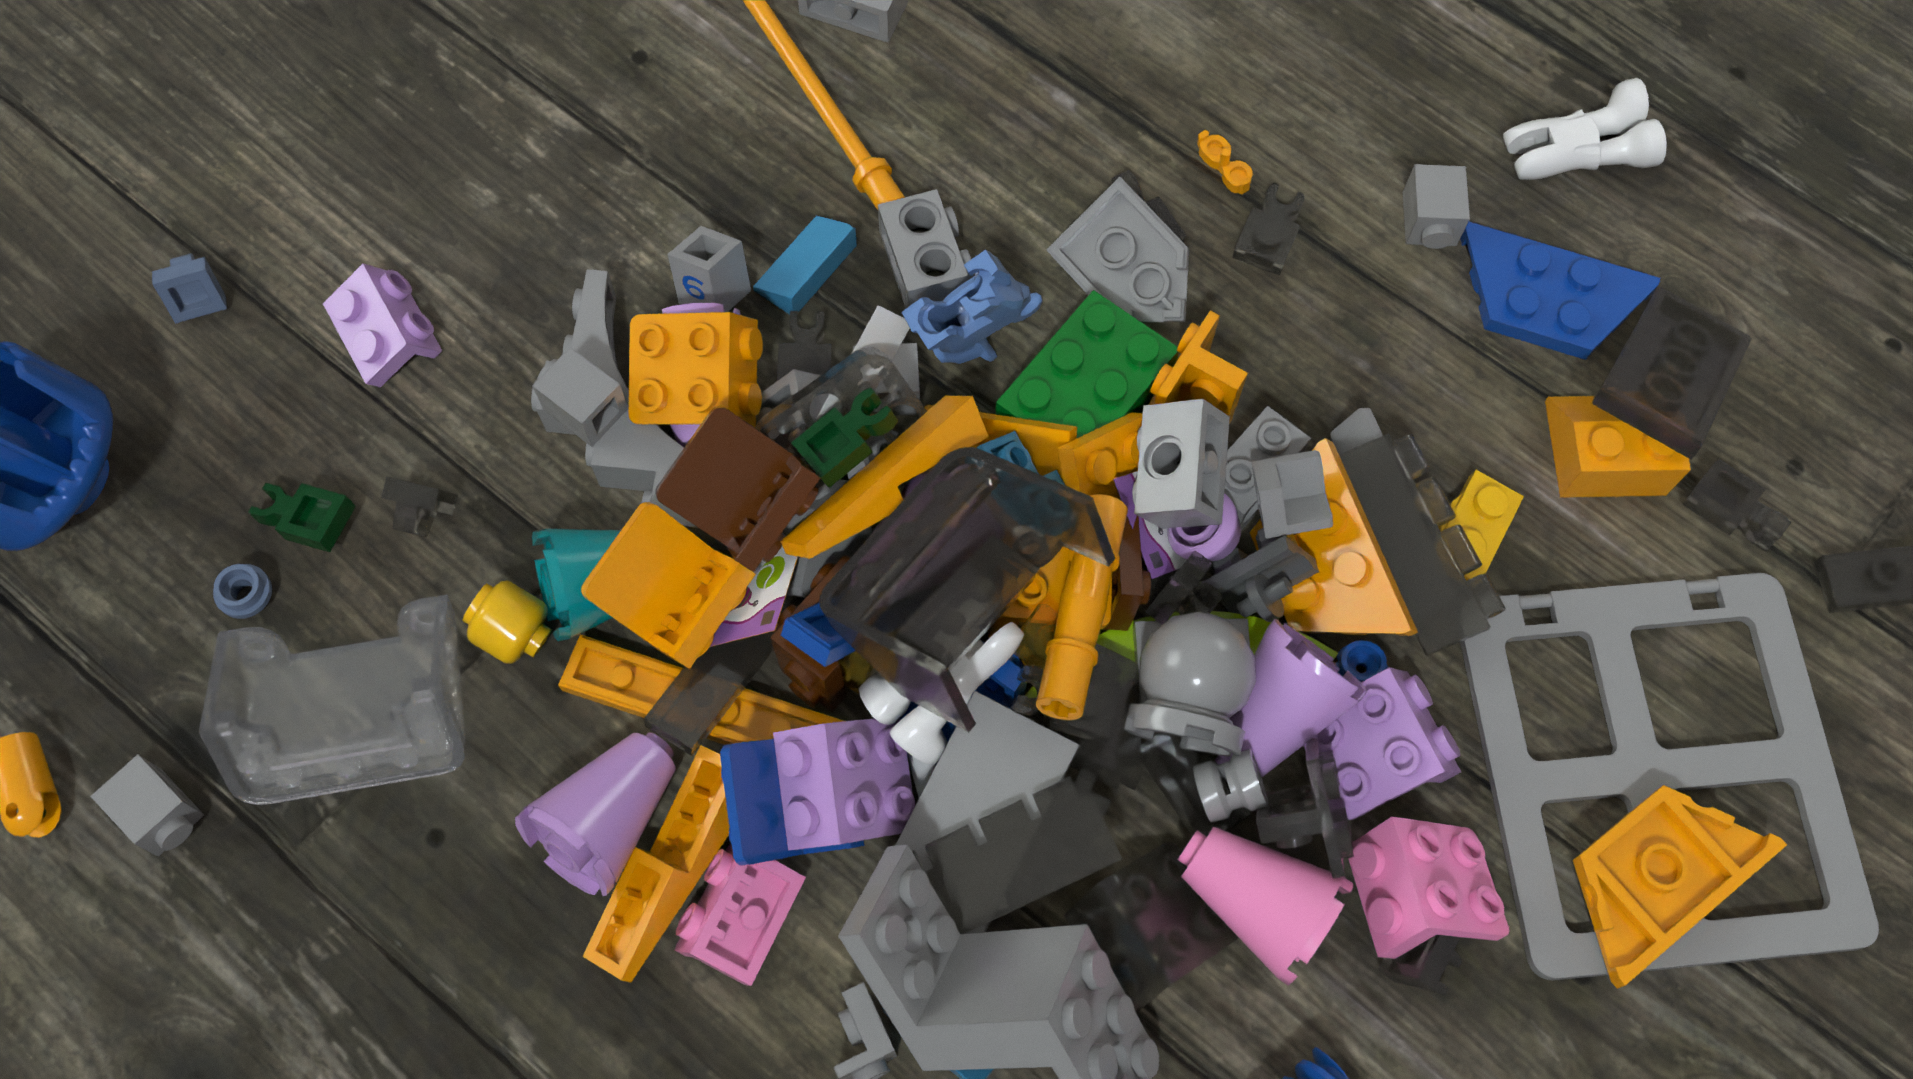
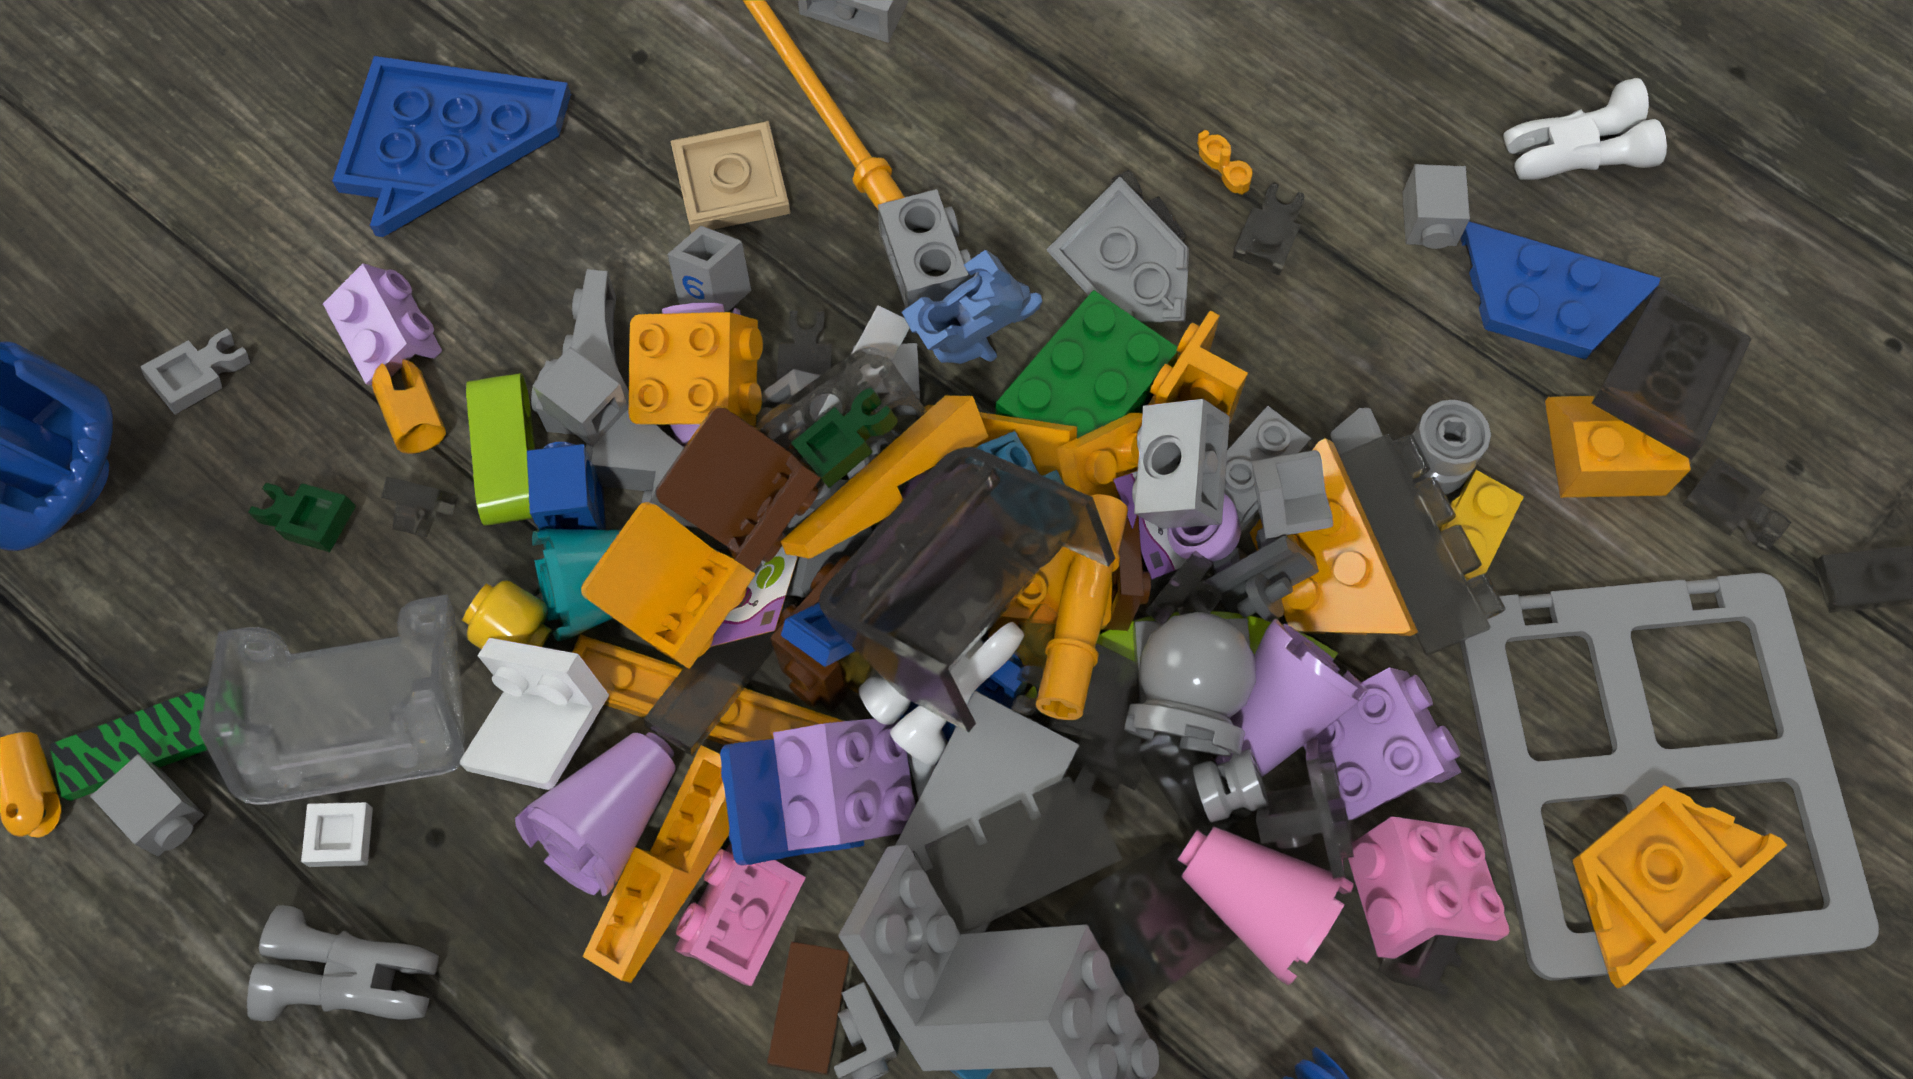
sand blue tile [152,253,227,323] -> none
sand blue plate [213,564,272,619] -> none
dark azure slope [753,216,857,317] -> none
blue plate [1335,640,1389,682] -> none
none -> tile [49,681,240,801]
none -> light grey plate [140,329,250,415]
none -> light grey piece [247,905,439,1021]
none -> white plate [301,802,373,867]
none -> blue wing [332,56,571,237]
none -> light orange piece [372,359,446,454]
none -> white bracket [460,638,609,790]
none -> lime beam [466,373,535,526]
none -> blue brick [527,442,606,530]
none -> tan tile [671,121,790,234]
none -> reddish brown tile [767,941,850,1076]
none -> light grey wheel [1401,400,1491,495]

